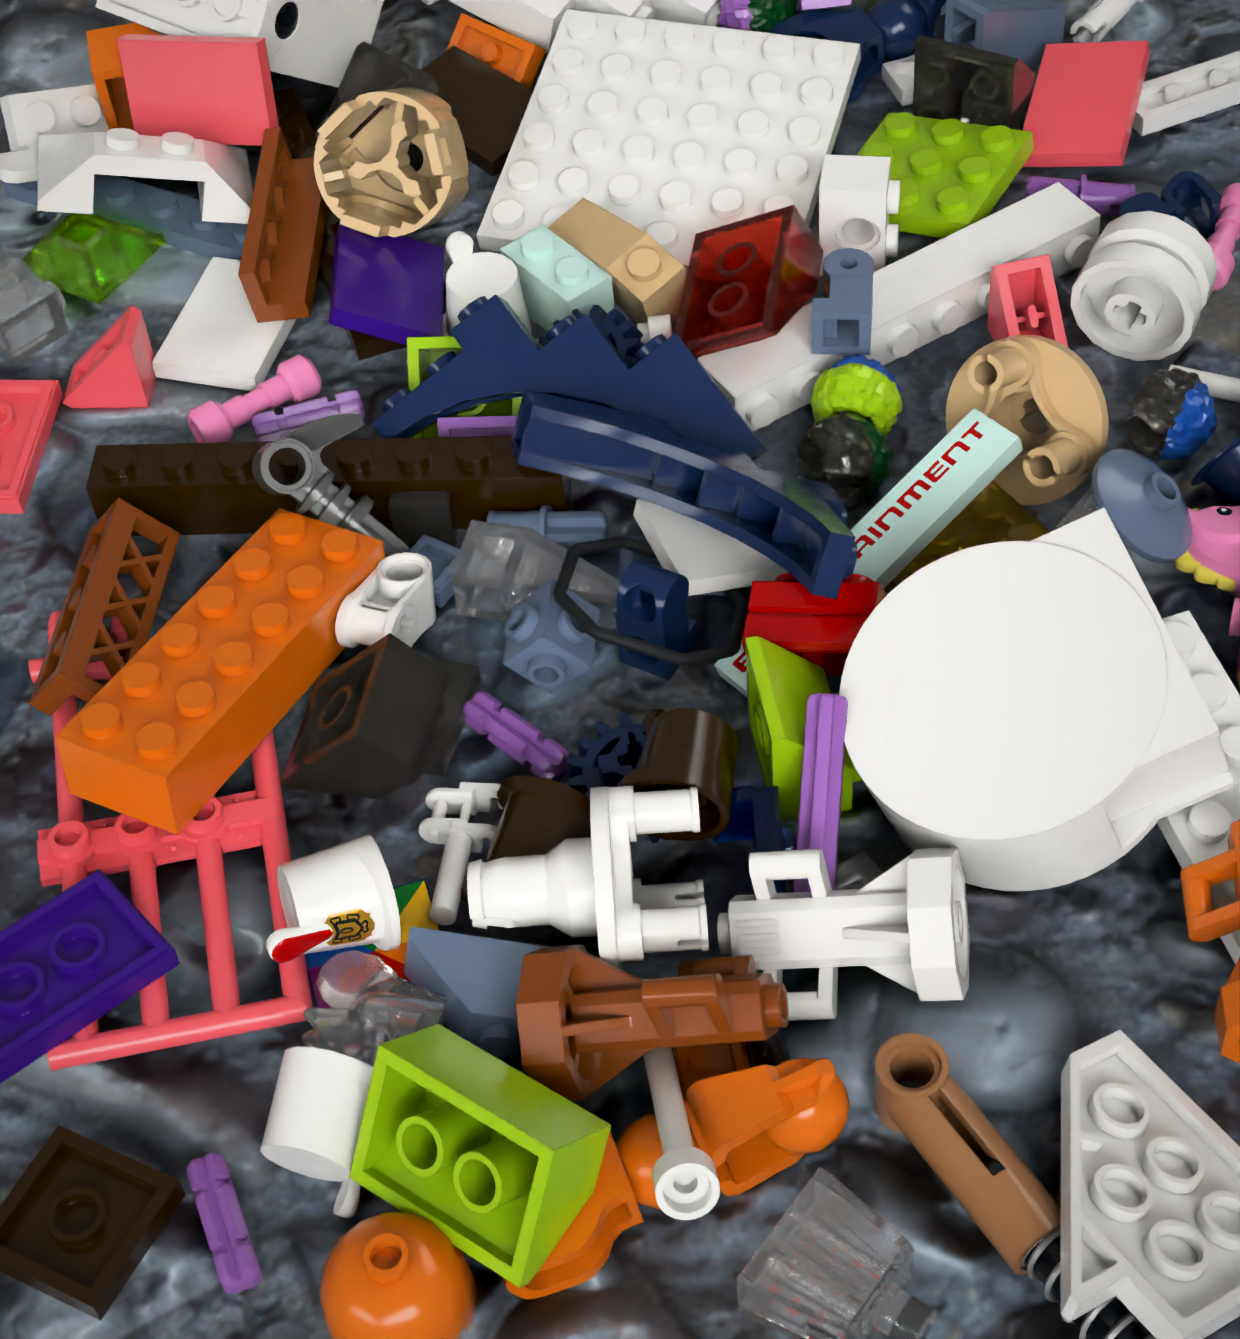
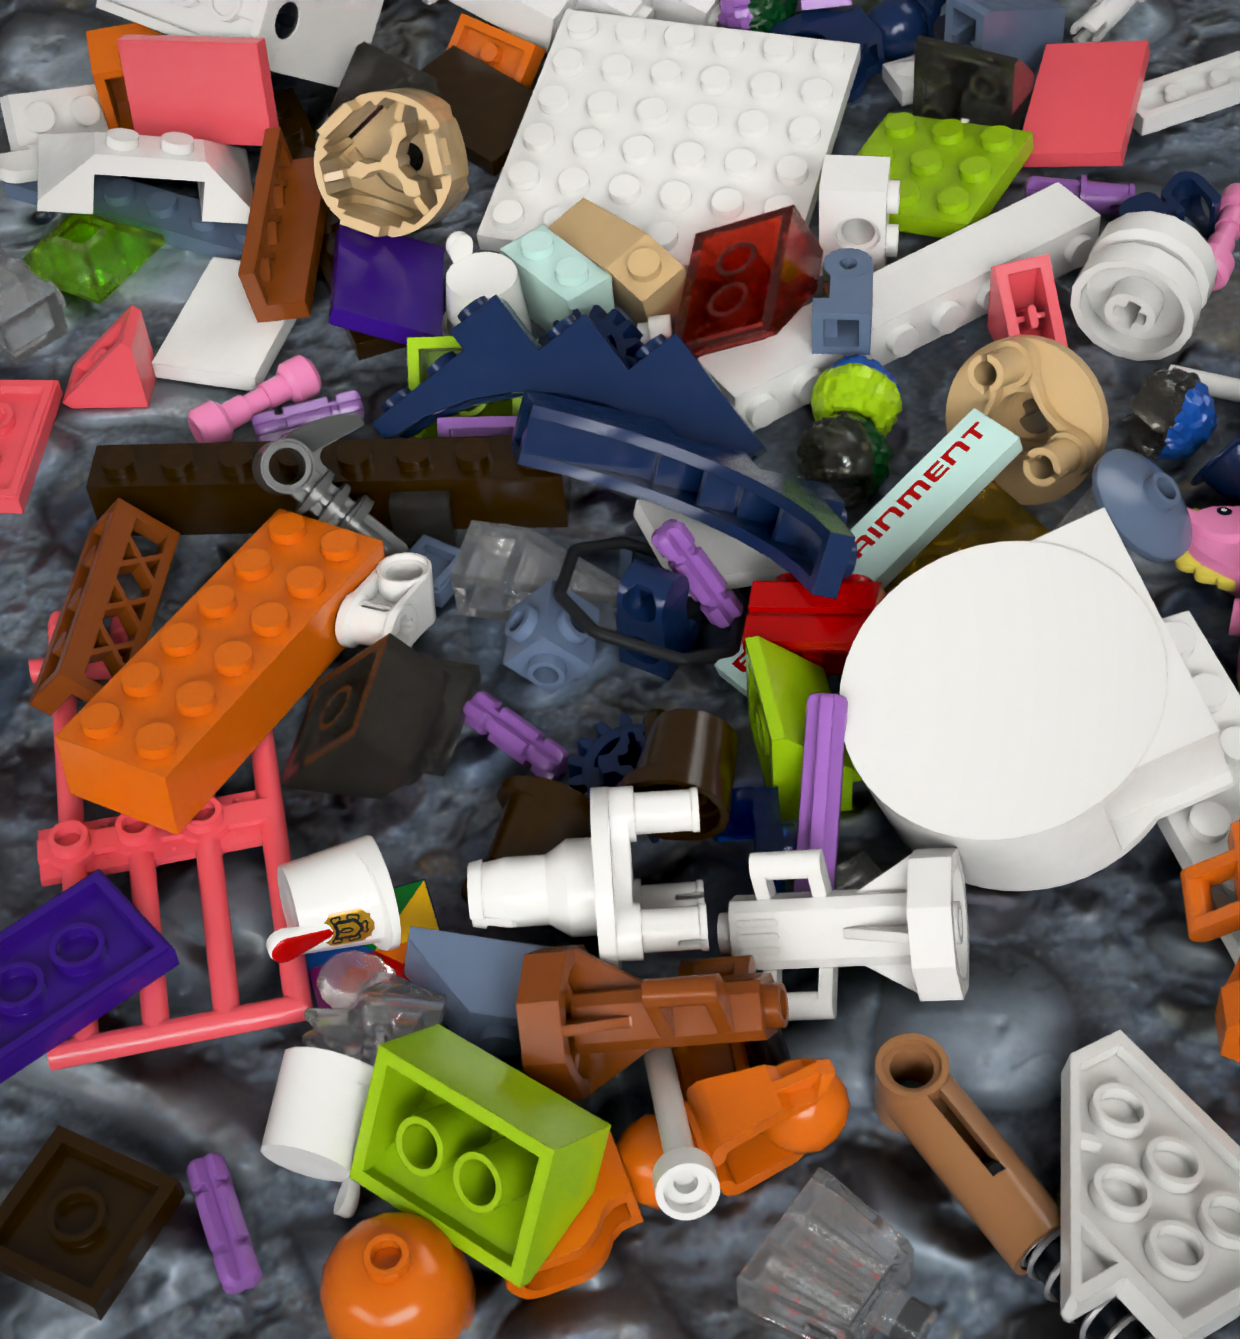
white piece [418,782,504,925] -> none
sand blue axle [486,505,609,553] -> none
none -> medium lavender axle [651,519,743,629]

